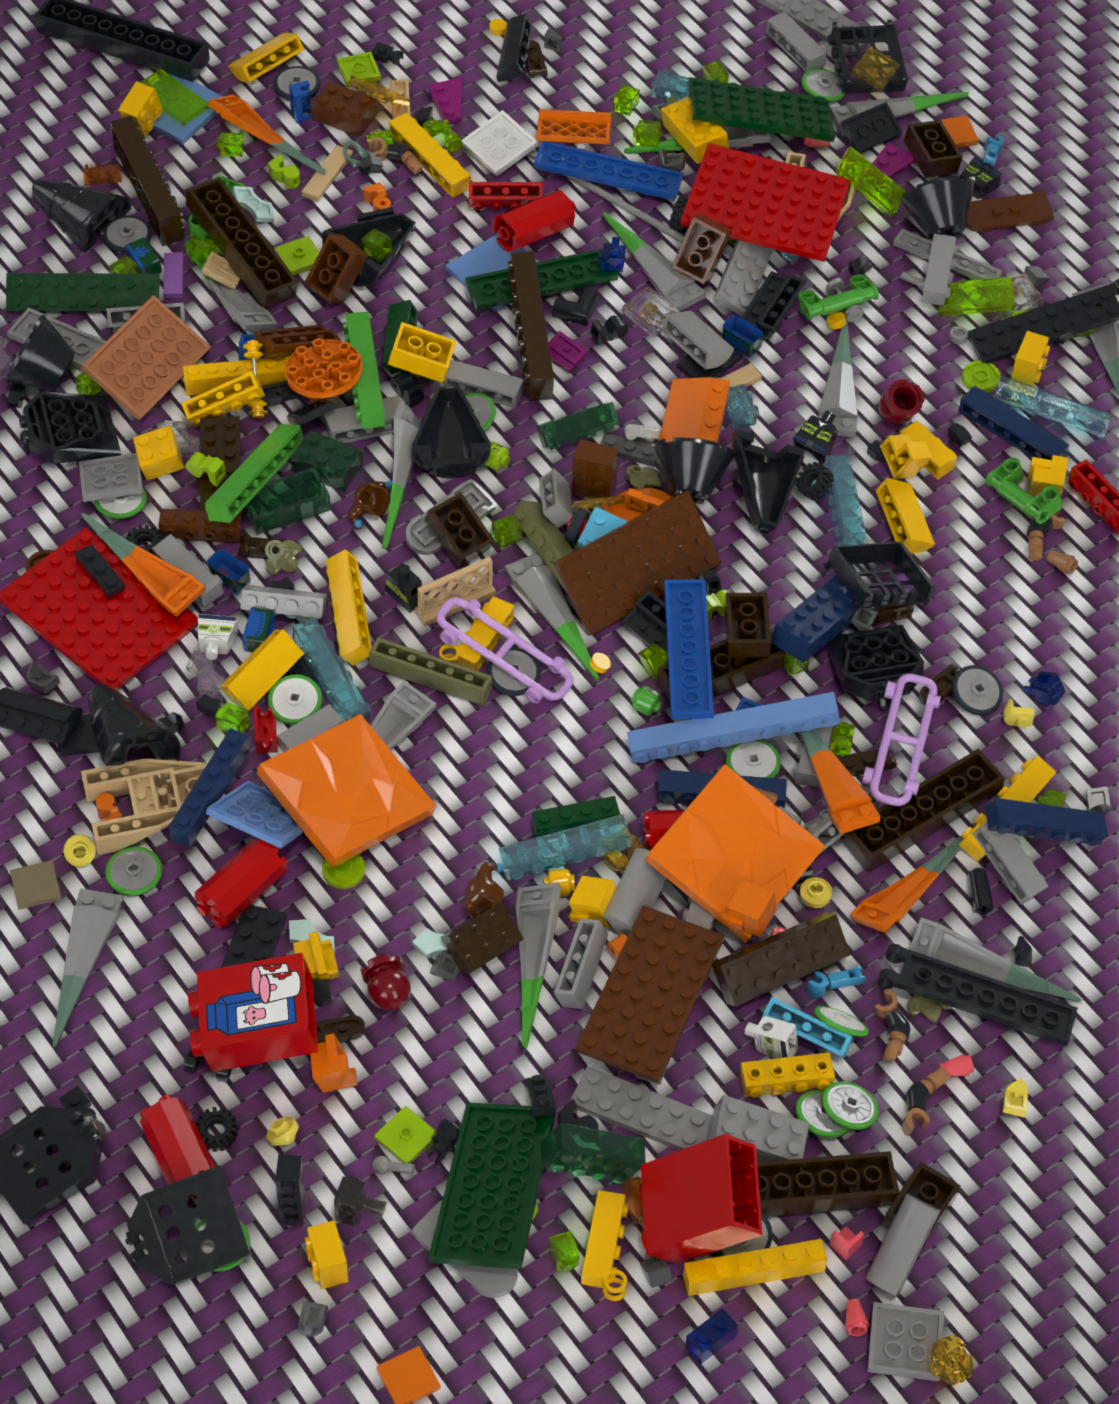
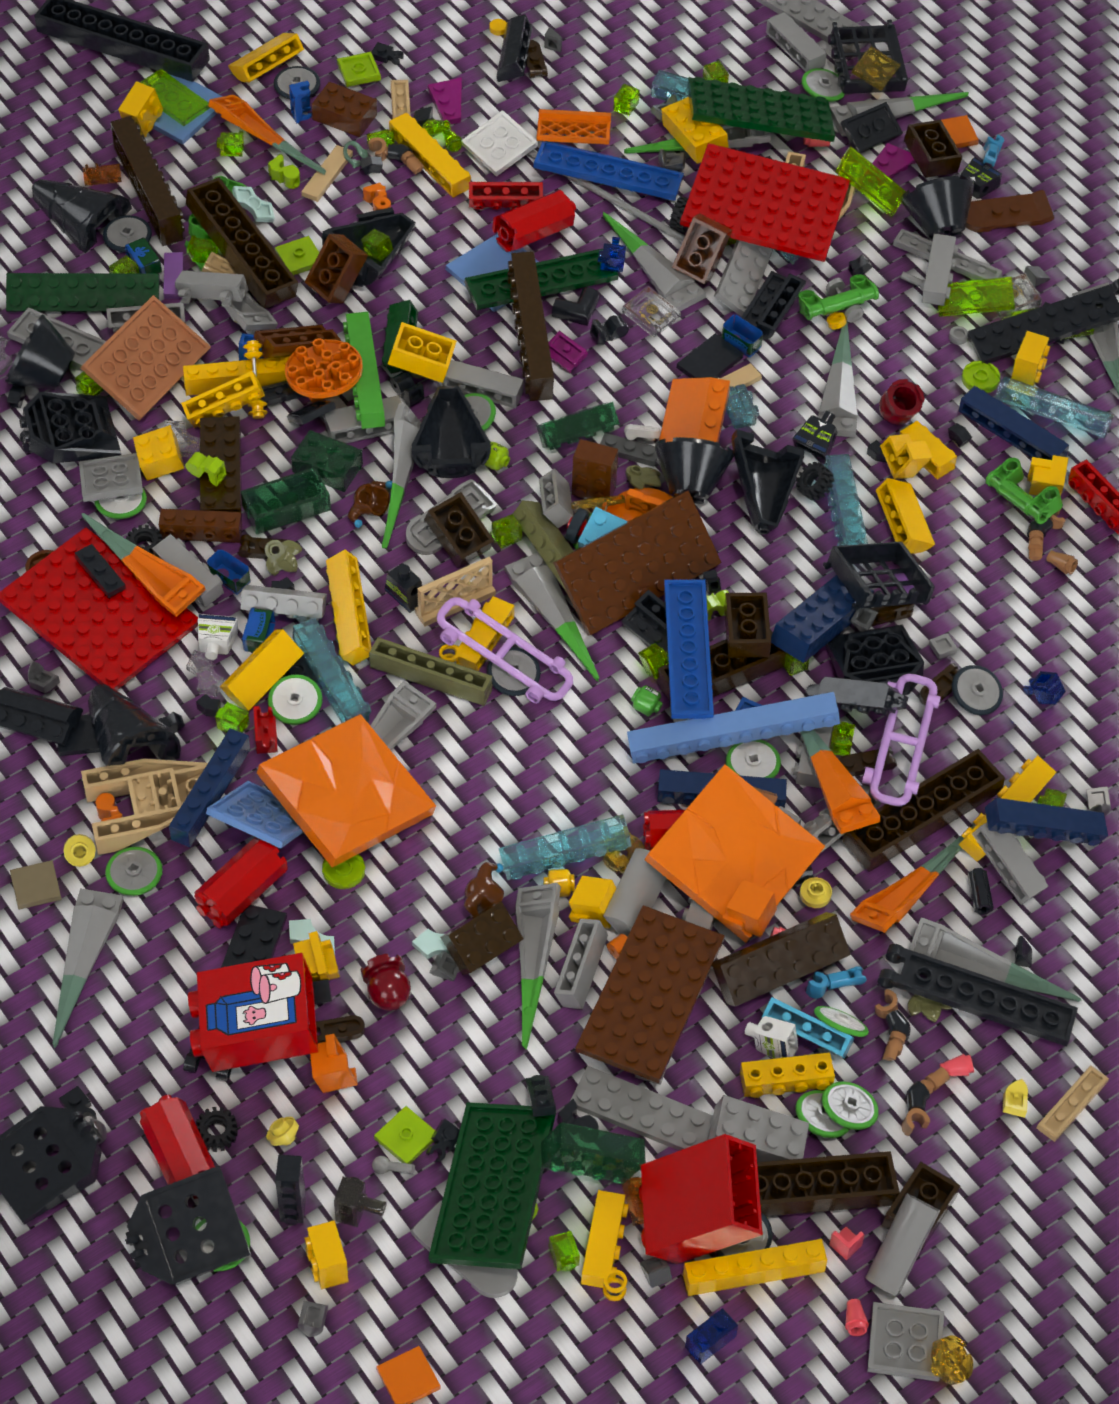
bright green brick [205,424,304,523] -> none
light grey brick [278,704,344,752] -> none
clear yellow plate [349,75,410,107] -> none
dark green brick [531,796,620,843] -> none
yellow tile [589,653,611,673] -> none
clear neon green brick [633,120,662,146] -> none
light grey brick [662,311,734,370] -> none
light yellow plate [1004,699,1035,727] -> none
none -> light grey brick [175,270,248,307]
none -> hinge [806,677,909,716]
none -> light grey plate [929,633,957,660]
none -> tan tile [1036,1065,1109,1142]

